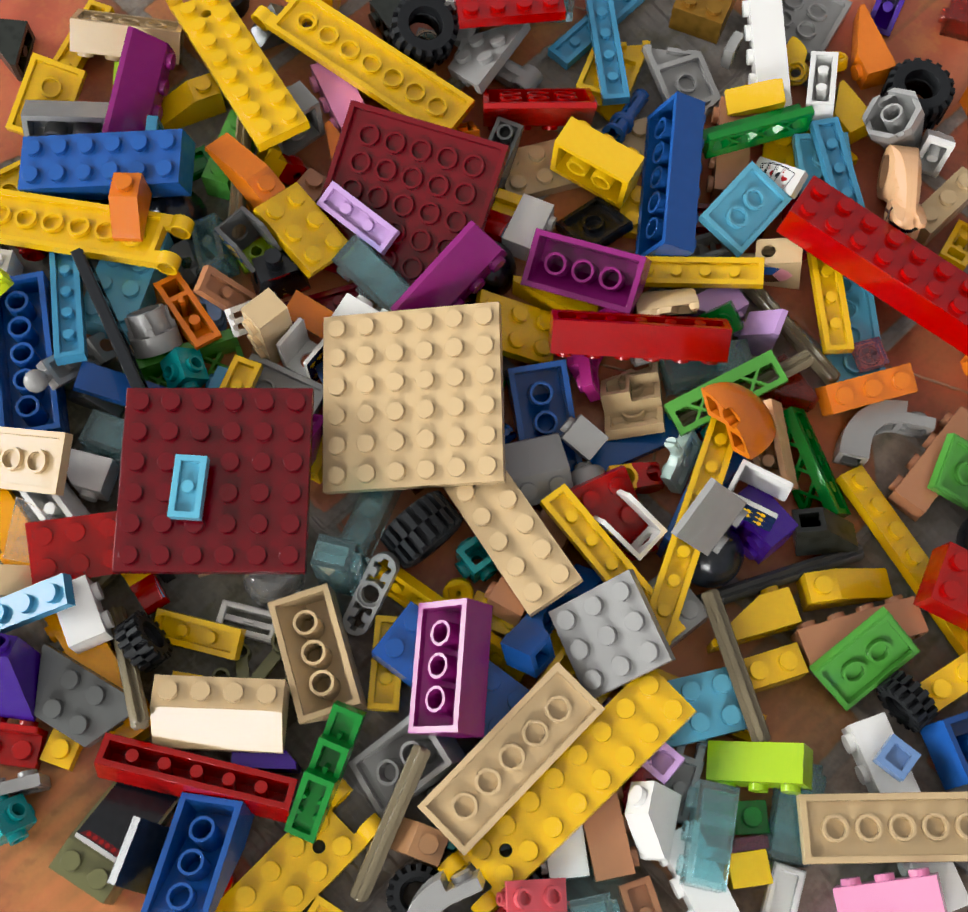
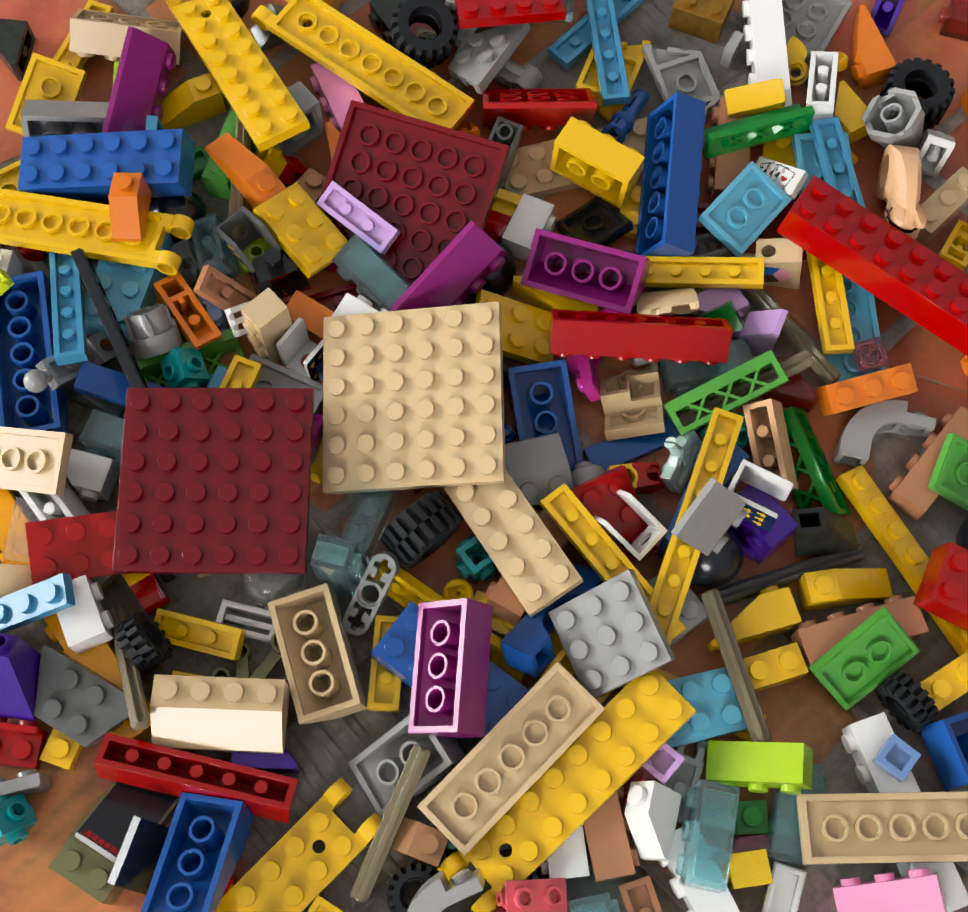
medium azure plate [167,454,210,521] -> none
green slope [283,700,367,844] -> none
light grey brick [560,414,609,461] -> none
orange brick [701,382,776,460] -> none

